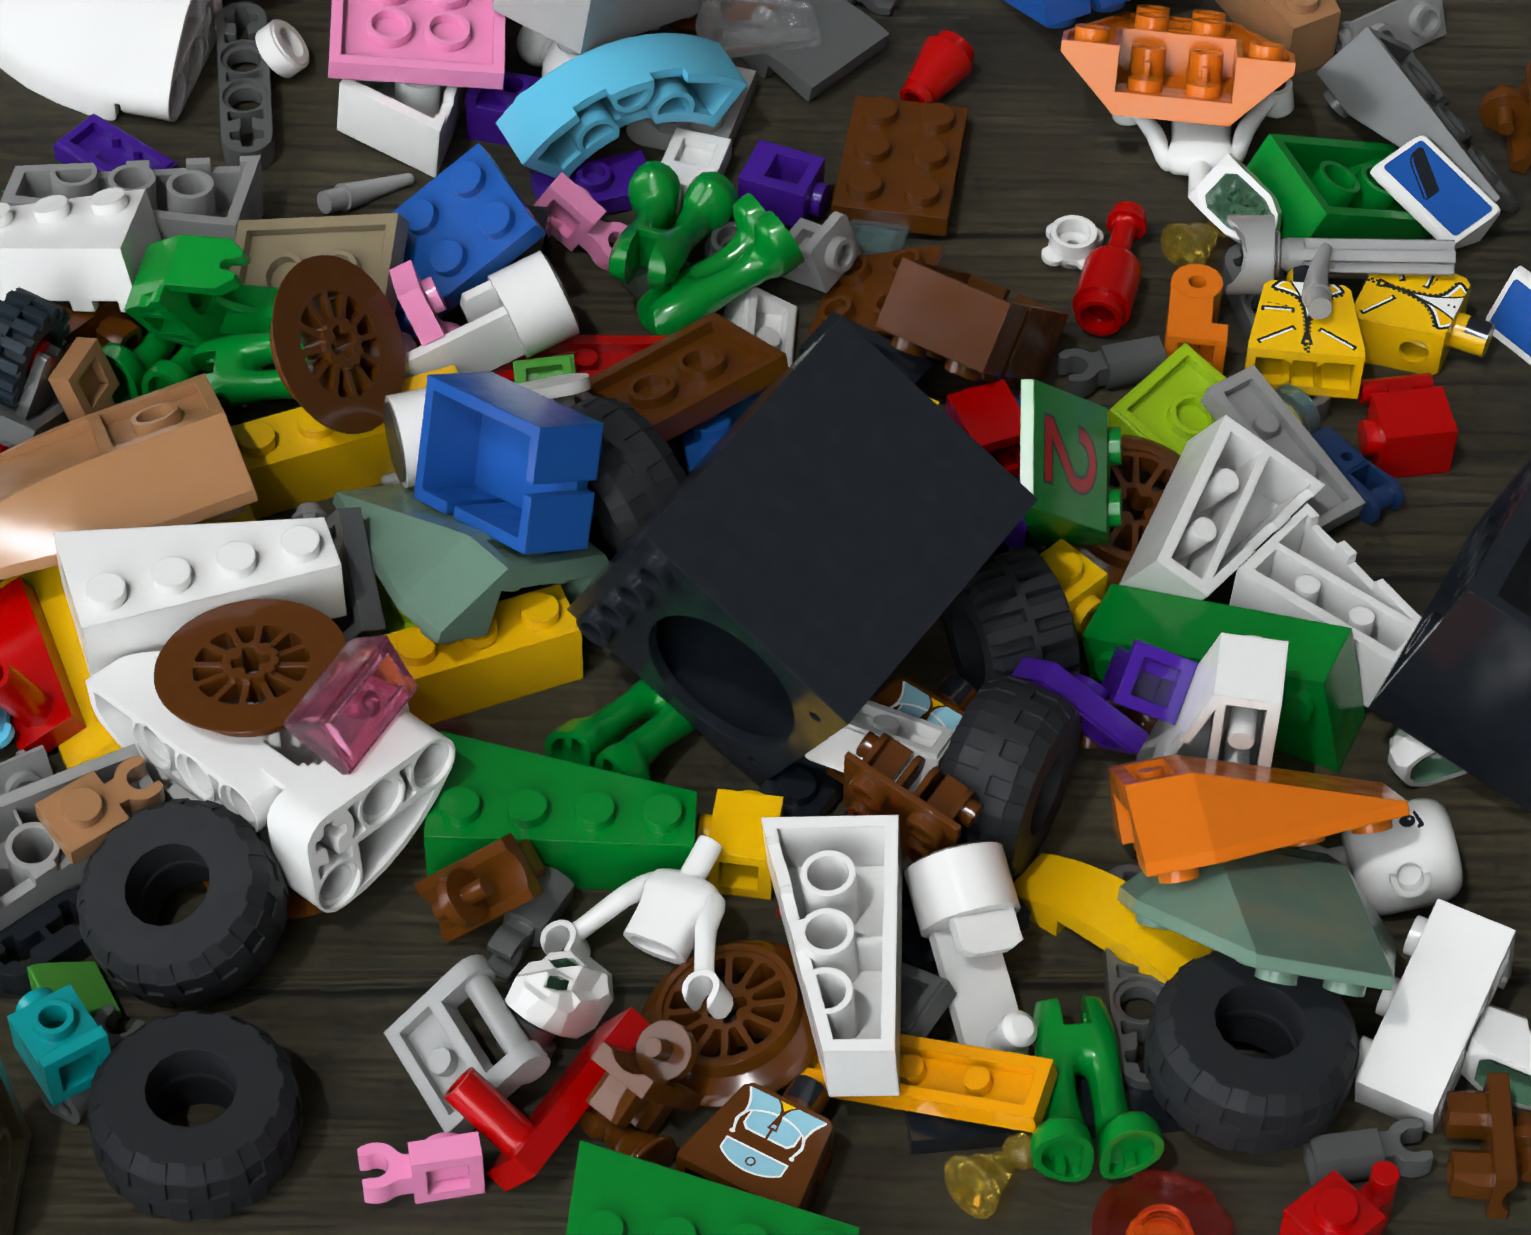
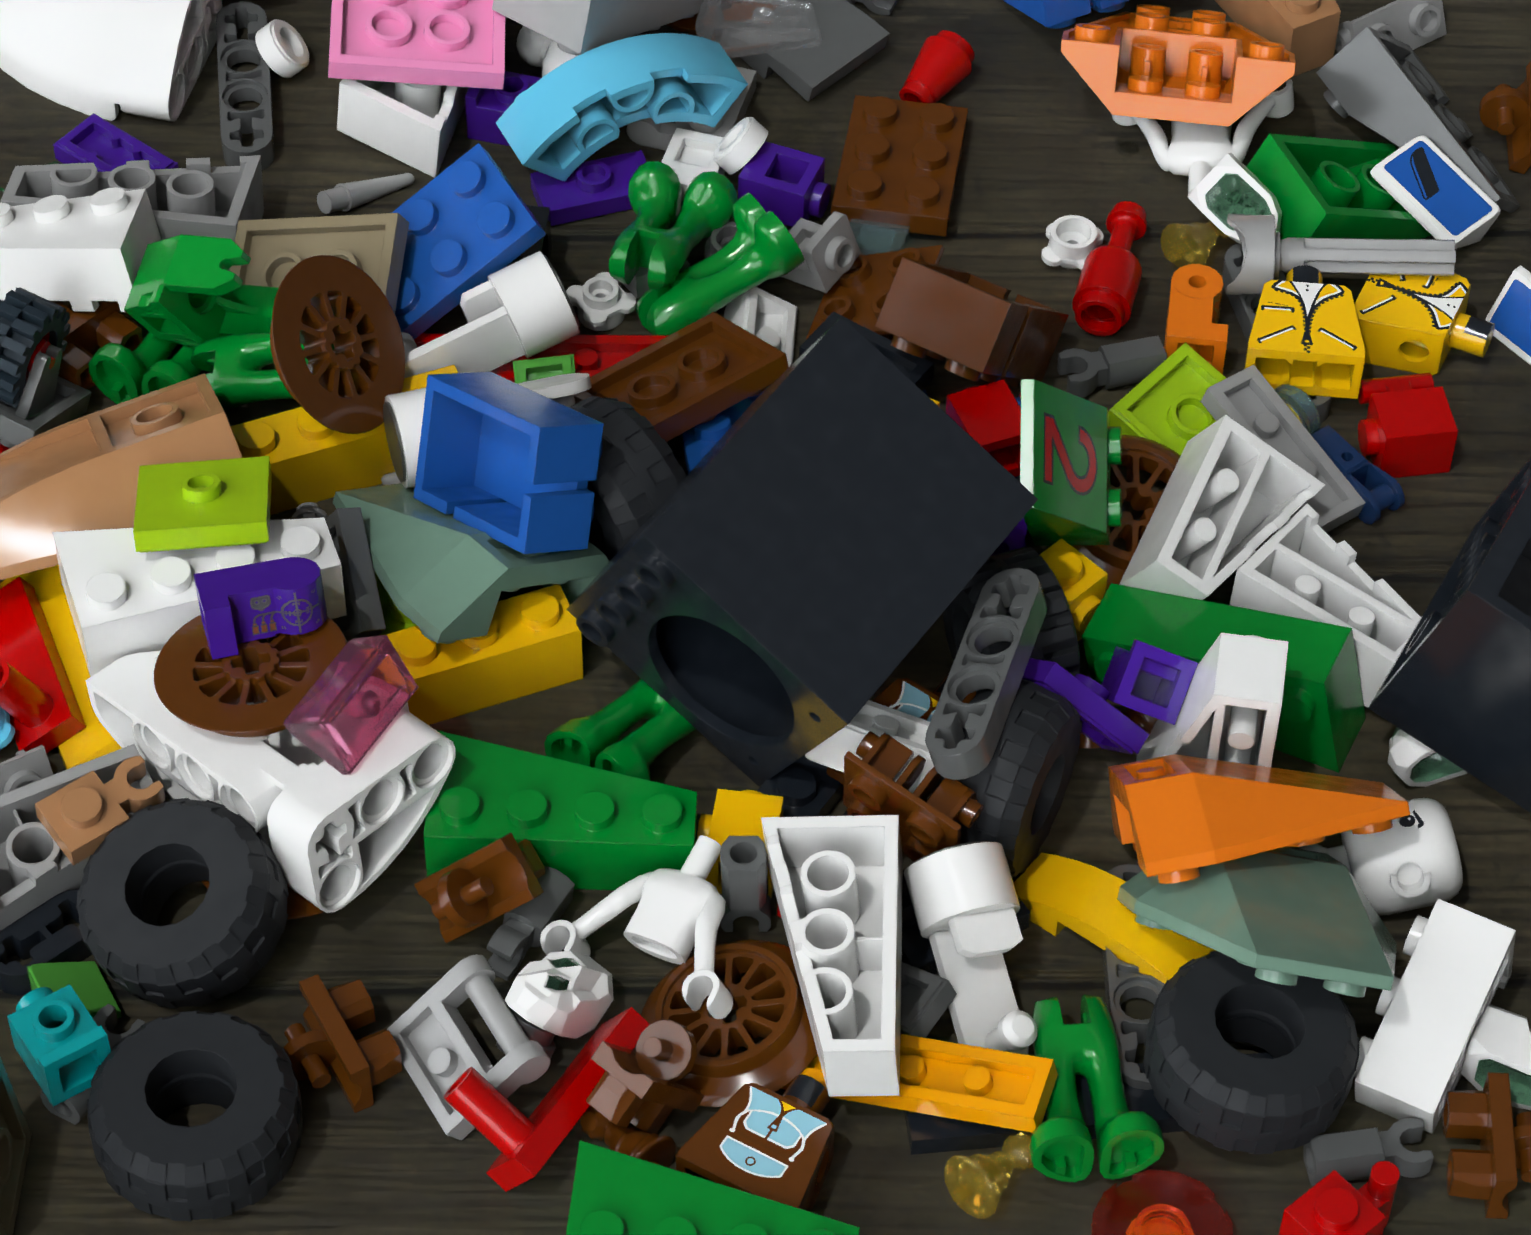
medium nougat plate [48,337,119,422] -> none
bright pink plate [357,1131,485,1204] -> none
bright pink plate [389,260,461,346] -> none
bright pink plate [533,172,628,272] -> none
light grey helmet [1302,243,1332,319] -> none
none -> lime plate [133,456,272,553]
none -> dark purple leg [193,557,327,660]
none -> reddish brown hips [283,974,403,1113]
none -> white plate [566,272,636,331]
none -> white tile [713,117,768,175]
none -> dark grey bar [720,836,771,932]
none -> dark grey beam [925,568,1047,780]

